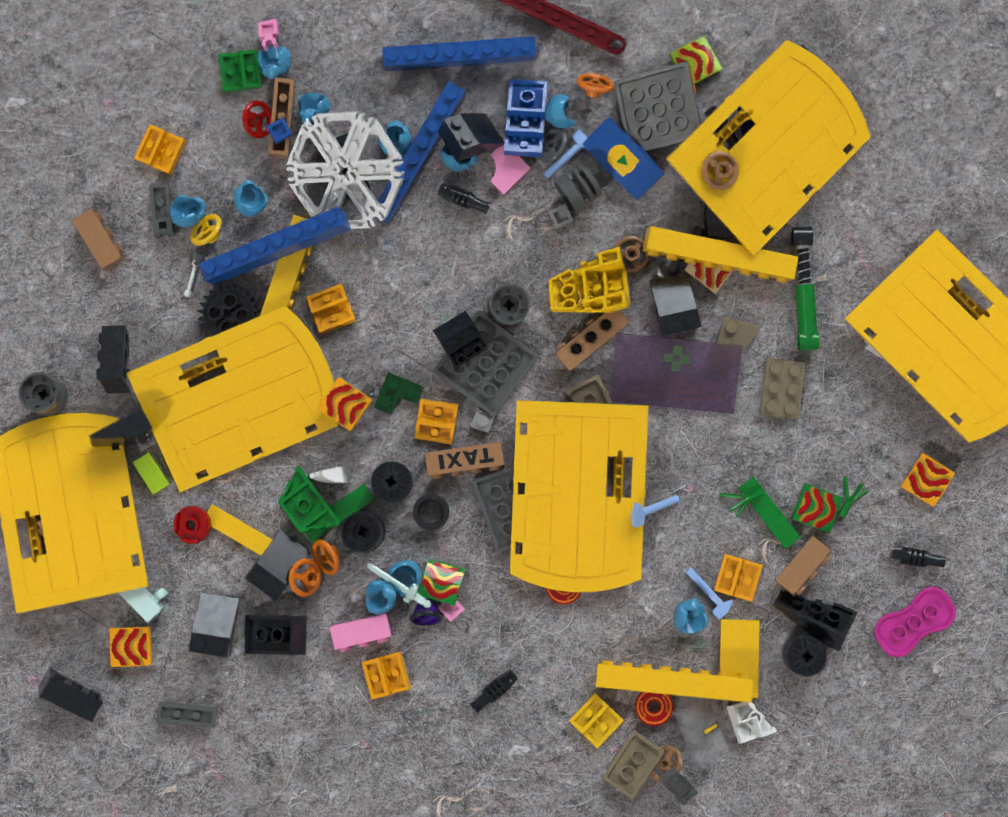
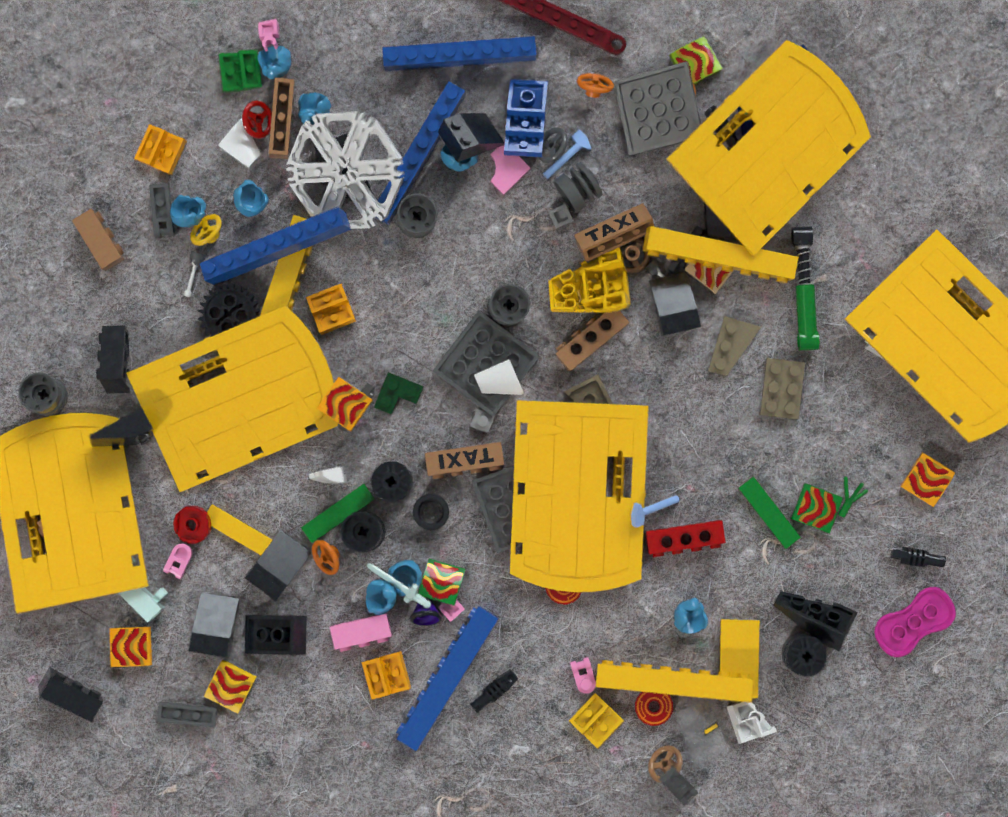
lime tile [133,452,170,495] -> none
blue tile [266,118,293,144] -> none
green wing [278,465,342,533] -> none
orange piece [289,558,321,597] -> none
dark azure hair [377,120,412,157] -> none
light orange slope [414,398,459,445] -> none
black slope [433,310,488,368] -> none
black hinge [437,183,490,214] -> none
dark azure hair [545,94,575,129] -> none
blue slope [582,117,665,200] -> none
dark tan plate [602,729,666,801] -> none
clear purple piece [609,333,743,414] -> none
light blue piece [685,567,733,620] -> none
medium nougat piece [701,151,739,190] -> none
light orange slope [714,554,764,602] -> none
green plant [719,488,764,517] -> none
medium nougat brick [776,536,832,597] -> none
none -> bright pink plate [163,543,193,580]
none -> slope [204,659,257,714]
none -> white slope [218,118,262,170]
none -> blue brick [396,606,498,751]
none -> dark grey wheel [397,193,438,239]
none -> white slope [474,360,524,395]
none -> bright pink plate [570,657,596,694]
none -> medium nougat brick [574,203,655,262]
none -> red brick [644,520,726,557]

